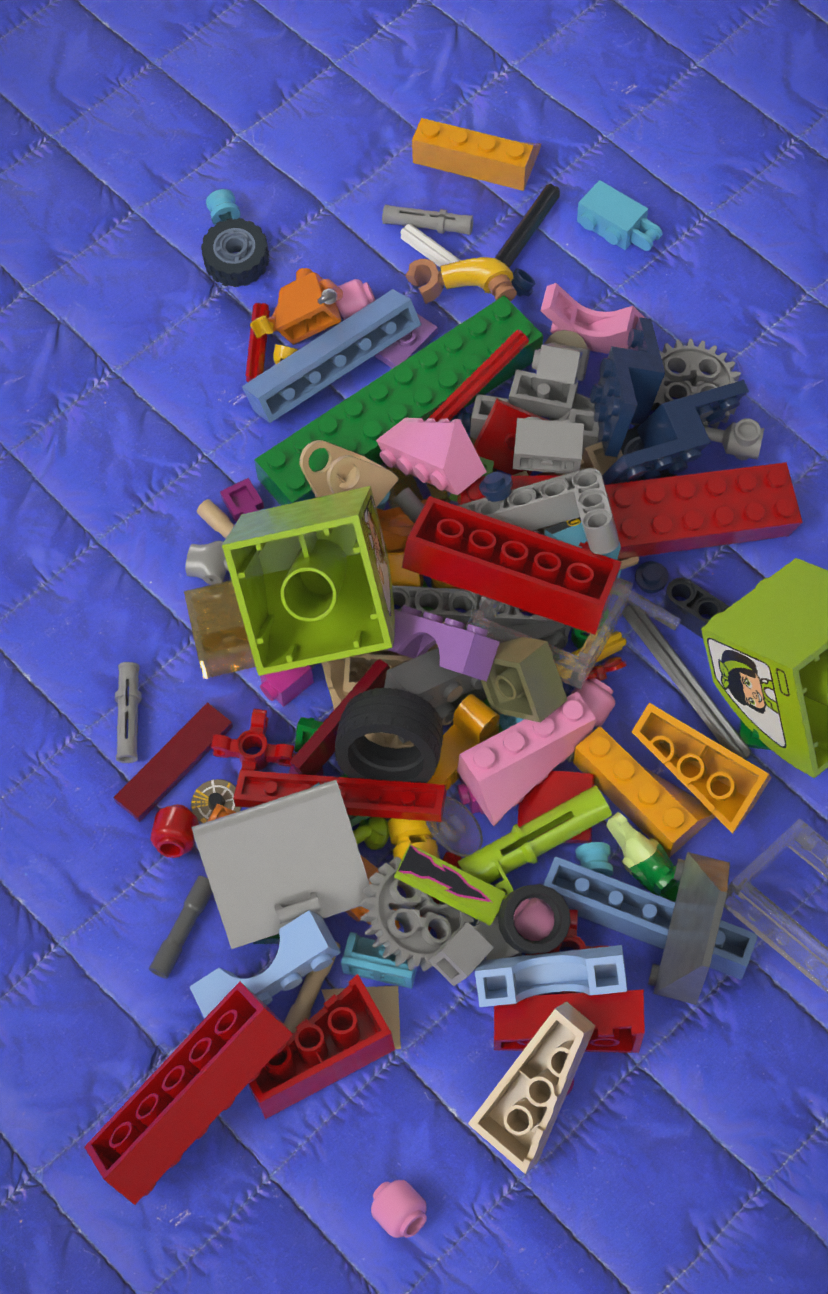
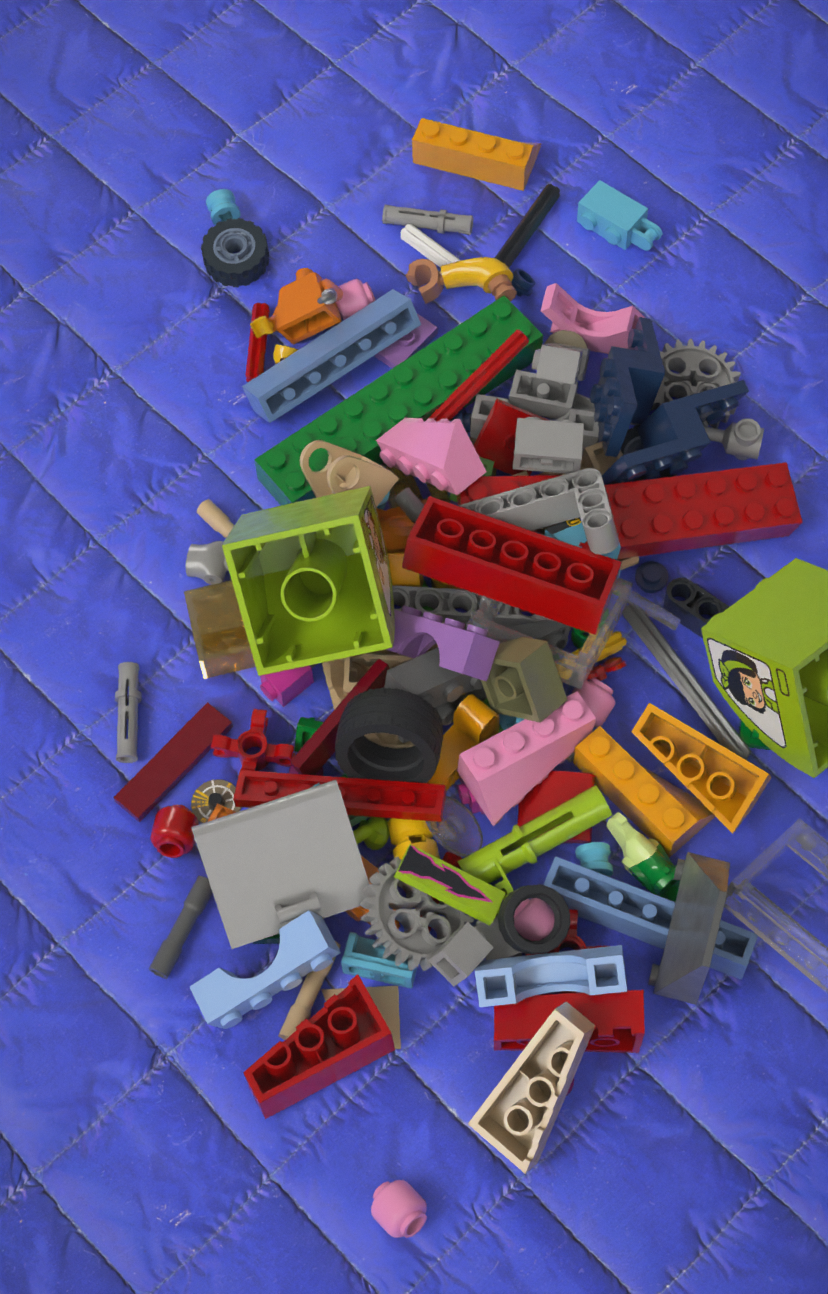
red brick [84,981,294,1205] -> none
magenta plate [220,478,264,522] -> none
dark blue plate [479,472,513,502] -> none

